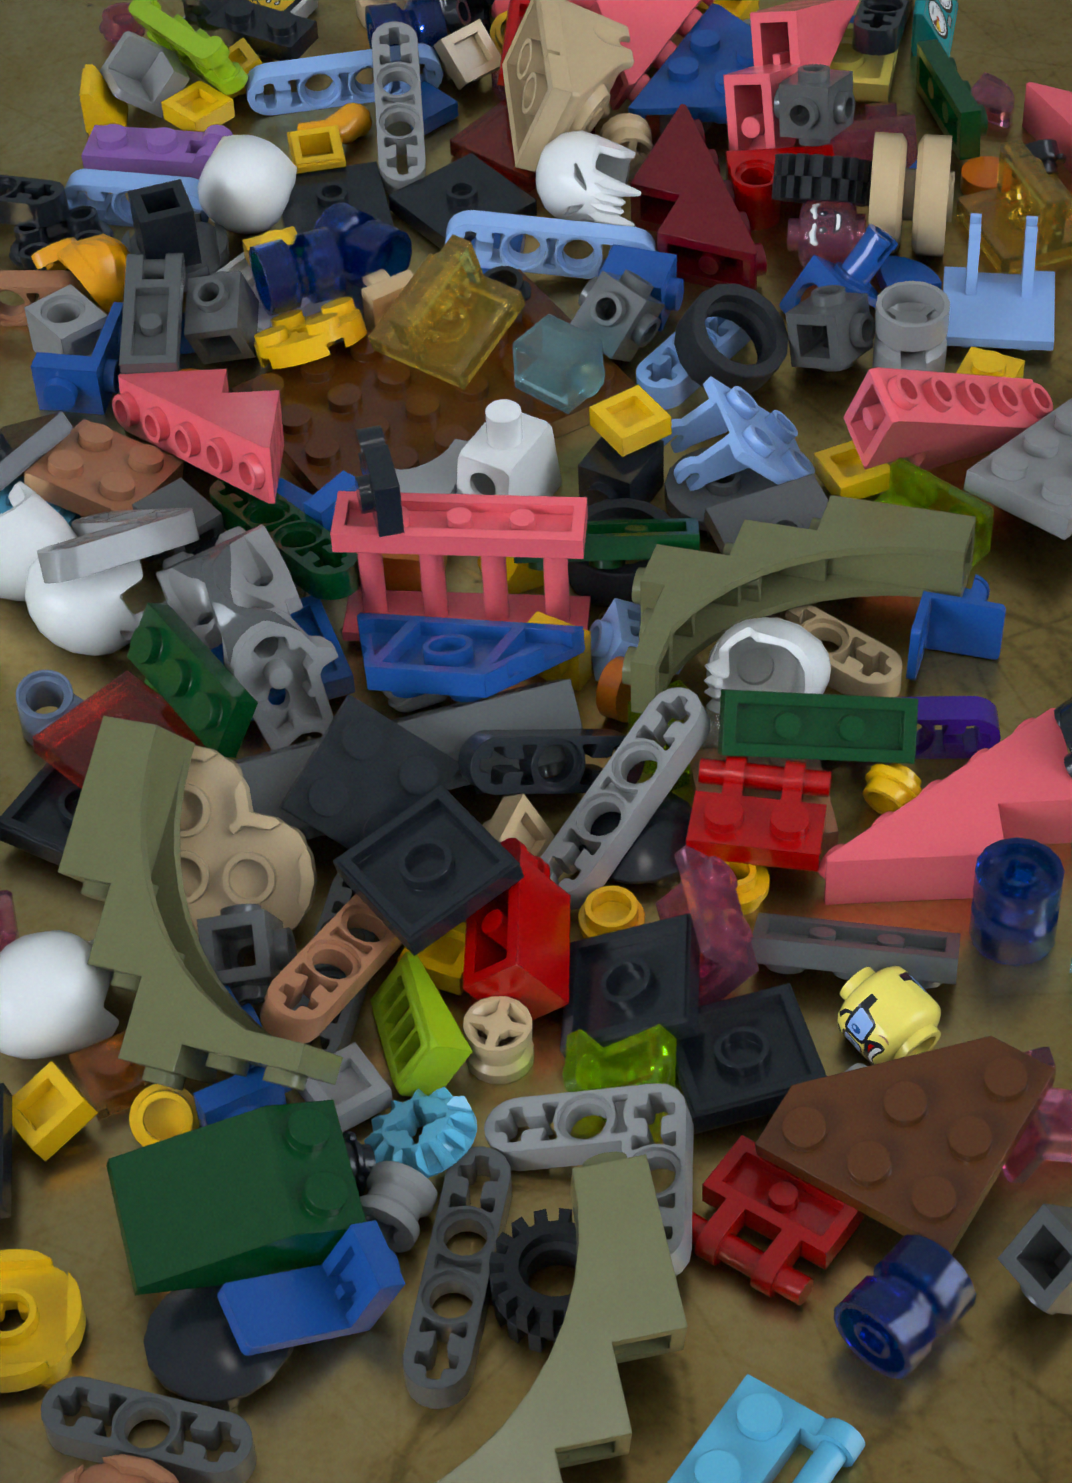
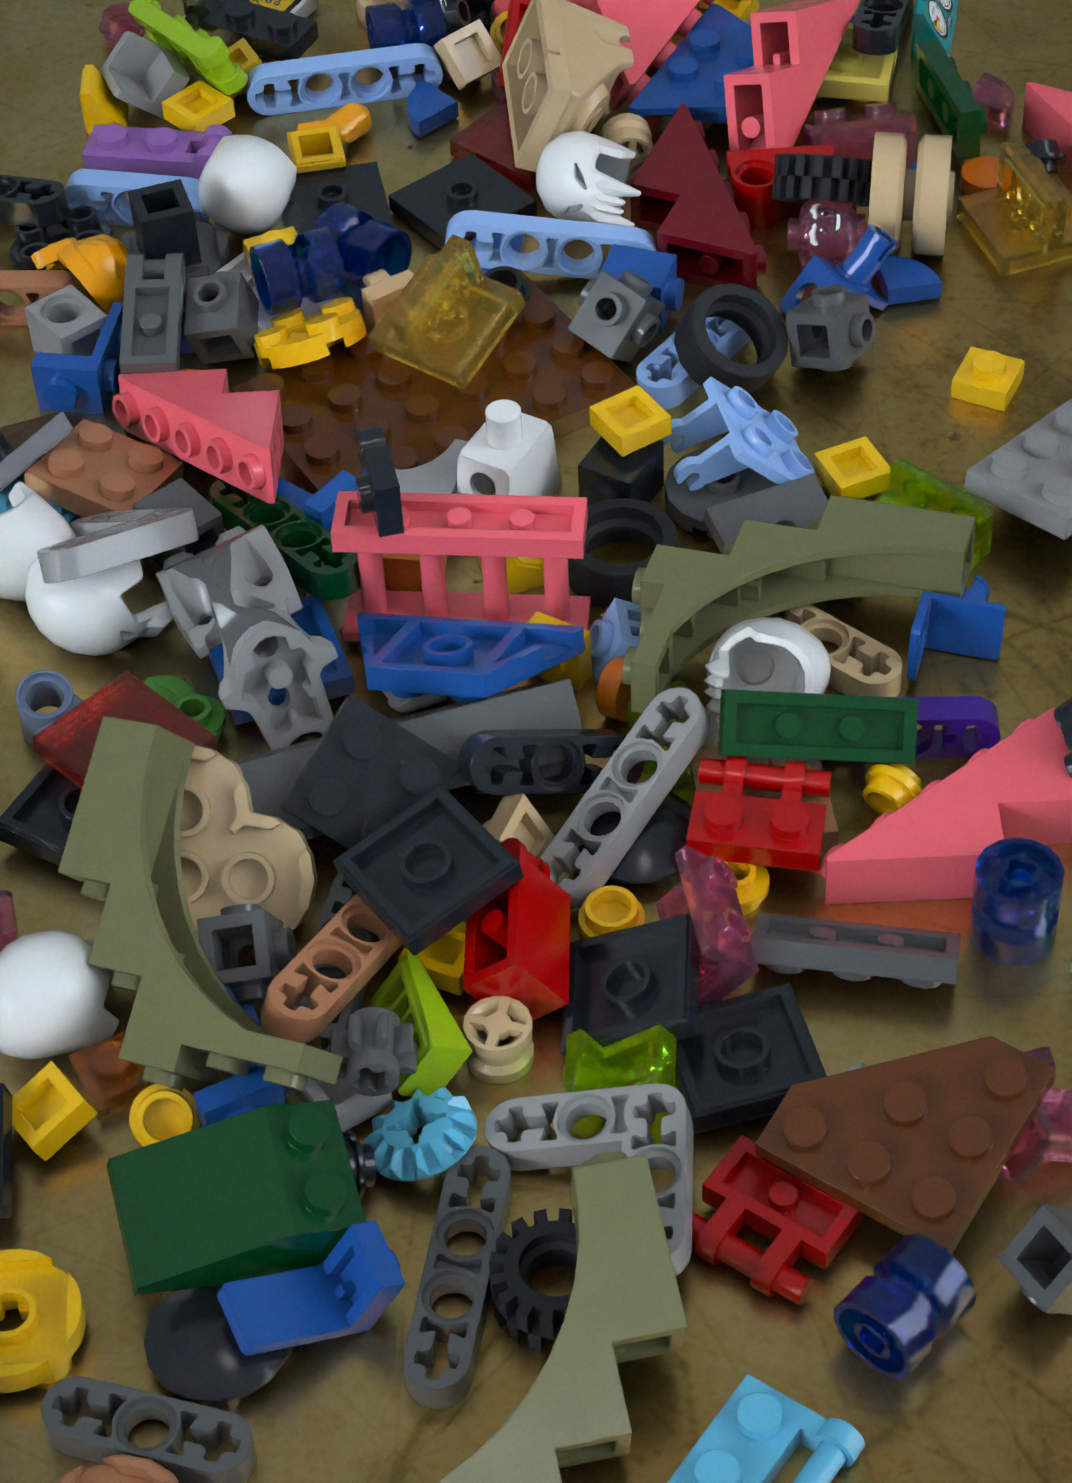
dark green plate [127,603,258,758] -> none
light grey wheel [360,1161,437,1253] -> none
light grey beam [371,21,426,194] -> none
clear light blue brick [512,314,605,414] -> none
dark green plate [514,518,700,571] -> none
dark grey brick [774,64,855,146] -> none
light yellow head [837,966,941,1065] -> none
coral slope [843,367,1053,474] -> none
light grey wheel [872,281,950,372] -> none
light blue plate [943,213,1055,351] -> none
none -> dark grey gear [330,1007,417,1096]

